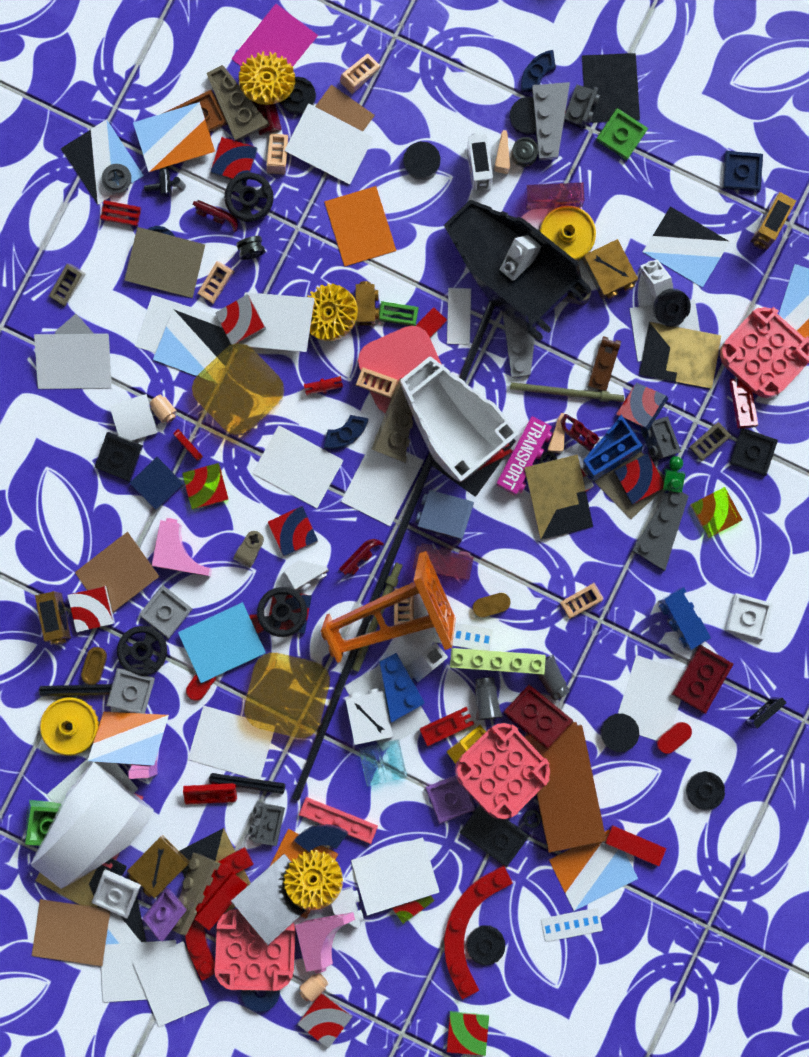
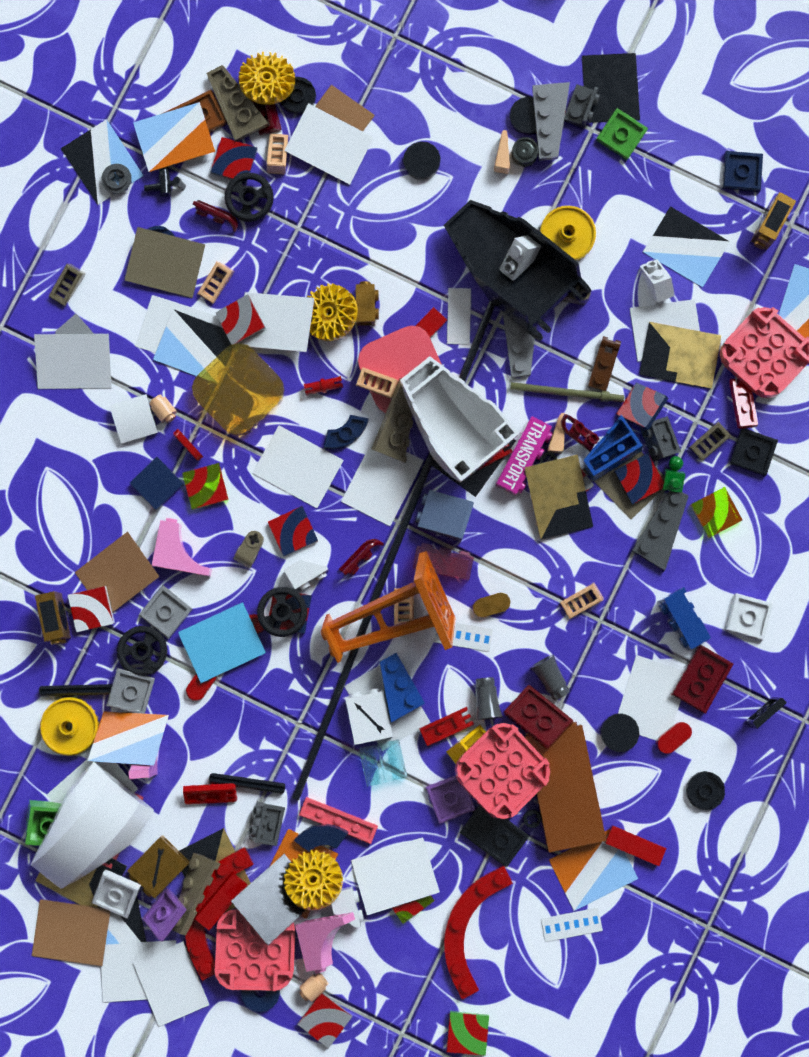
pearl gold tile [81,647,107,685] -> none
black tile [94,432,144,481] -> none
red tile [100,200,141,227] -> none
white sticker [188,705,275,780] -> none
dark pink sticker [231,4,318,66] -> none
pearl dark grey wheel [236,236,266,260] -> none
clear yellow tile [244,653,330,738] -> none
orange sticker [324,186,397,267] -> none
light nougat slope [340,54,381,94] -> none
olive bar [352,562,403,672] -> none
bright green tile [378,301,419,326] -> none
white slope [406,642,448,682] -> none
yellowish green slope [450,648,546,674] -> none
white brick [466,132,493,191] -> none
black tile [467,925,505,965] -> none
dark blue tile [521,50,556,92] -> none
clear pink brick [525,182,585,210] -> none
pearl gold brick [582,239,638,299] -> none
black tile [653,288,691,326] -> none

